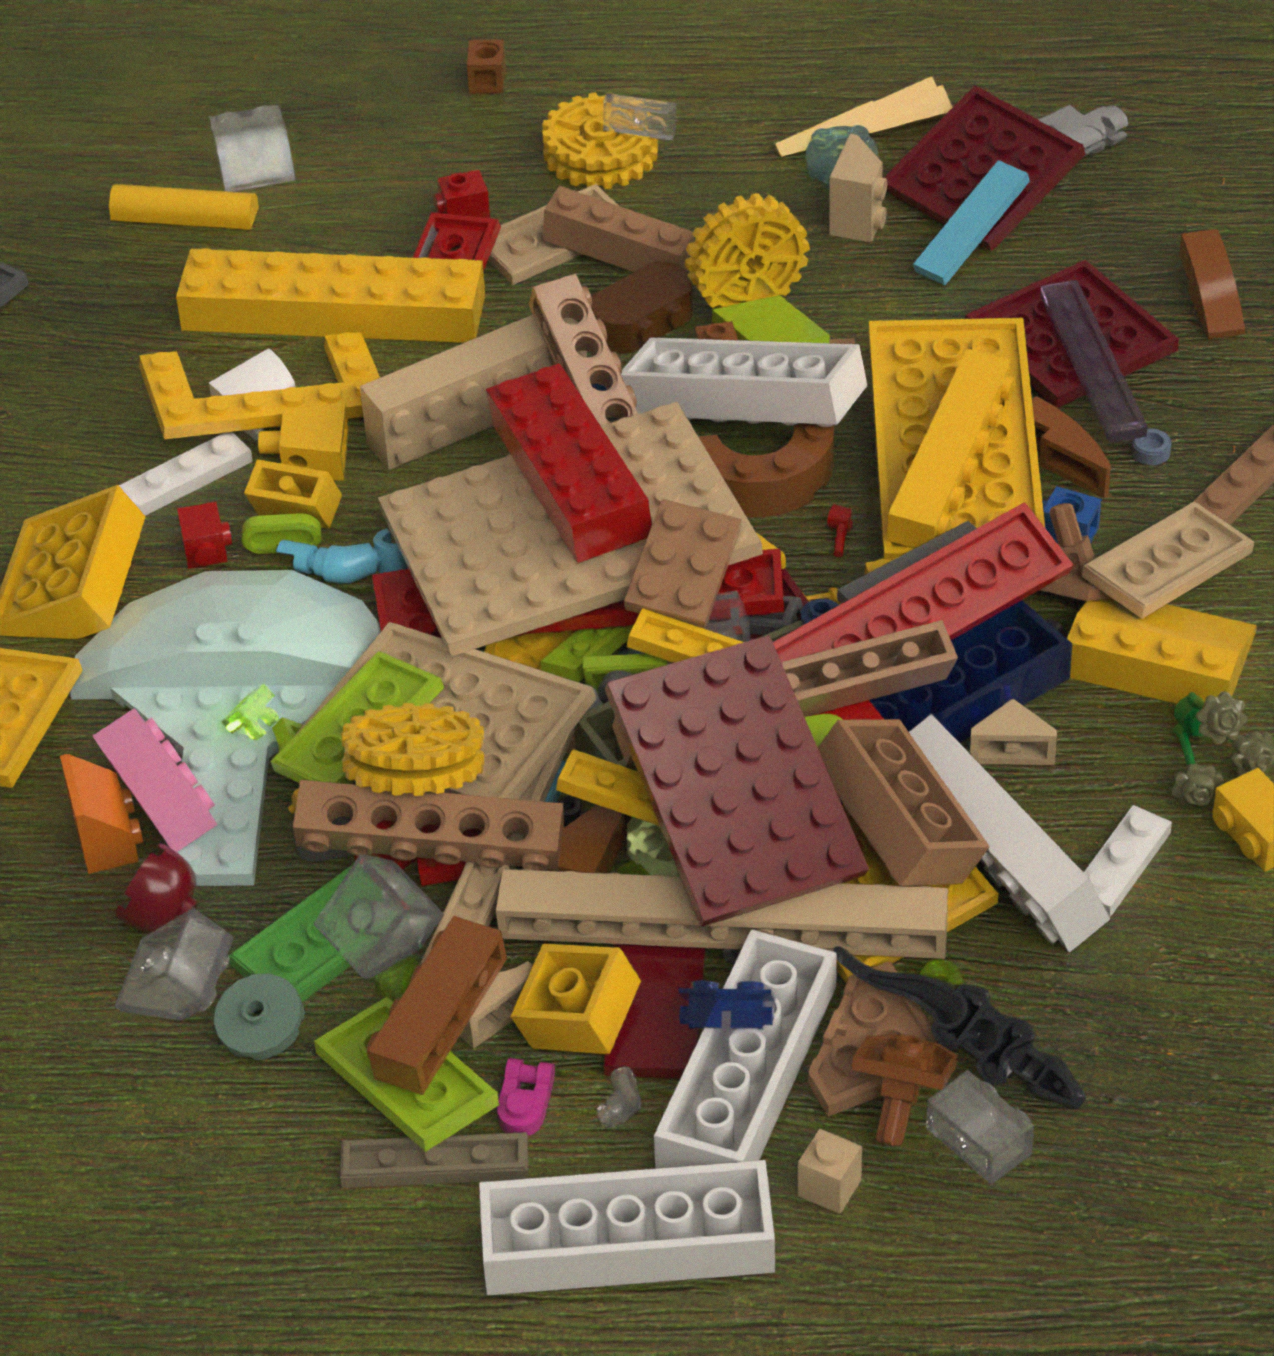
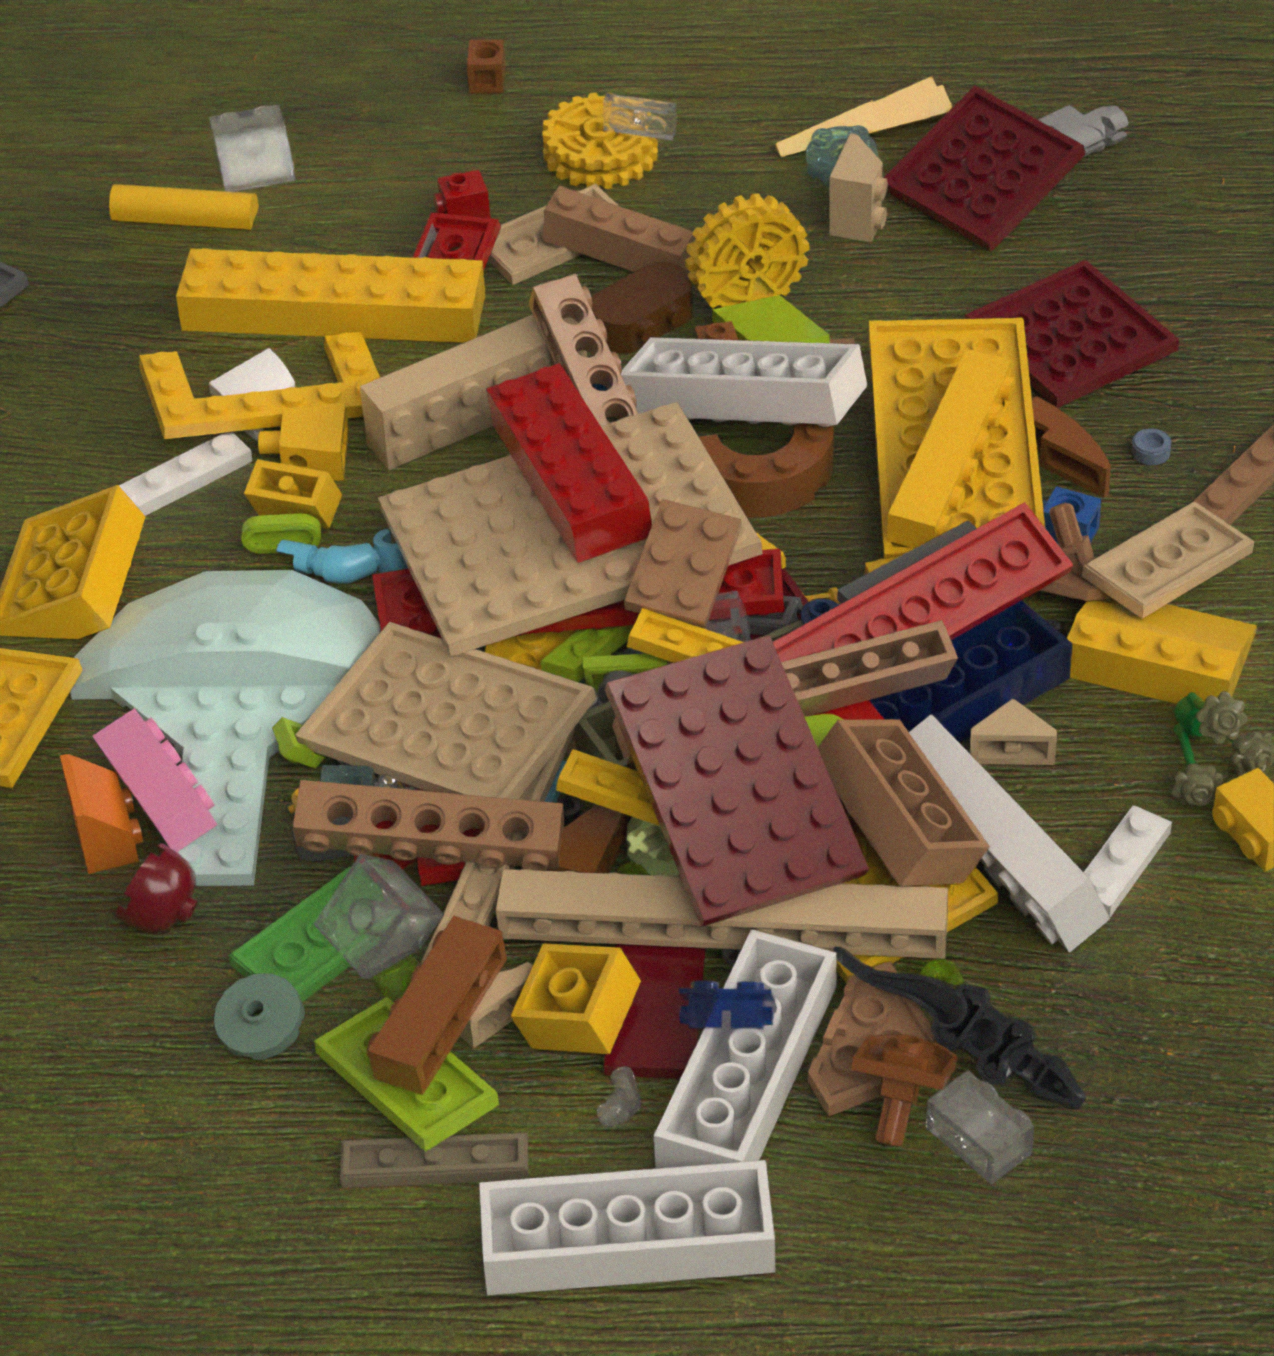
clear slope [114,908,234,1021] -> none
red brick [177,502,233,569] -> none
clear neon green tile [221,683,279,741] -> none
lime tile [270,651,444,784] -> none
yellow piece [341,703,484,796] -> none
dark pink plate [497,1058,555,1136] -> none
tan brick [798,1129,862,1214] -> none
red hand [827,504,853,557] -> none
medium azure tile [913,160,1030,285] -> none
tile [1040,280,1148,443] -> none
dark orange slope [1179,229,1245,339] -> none

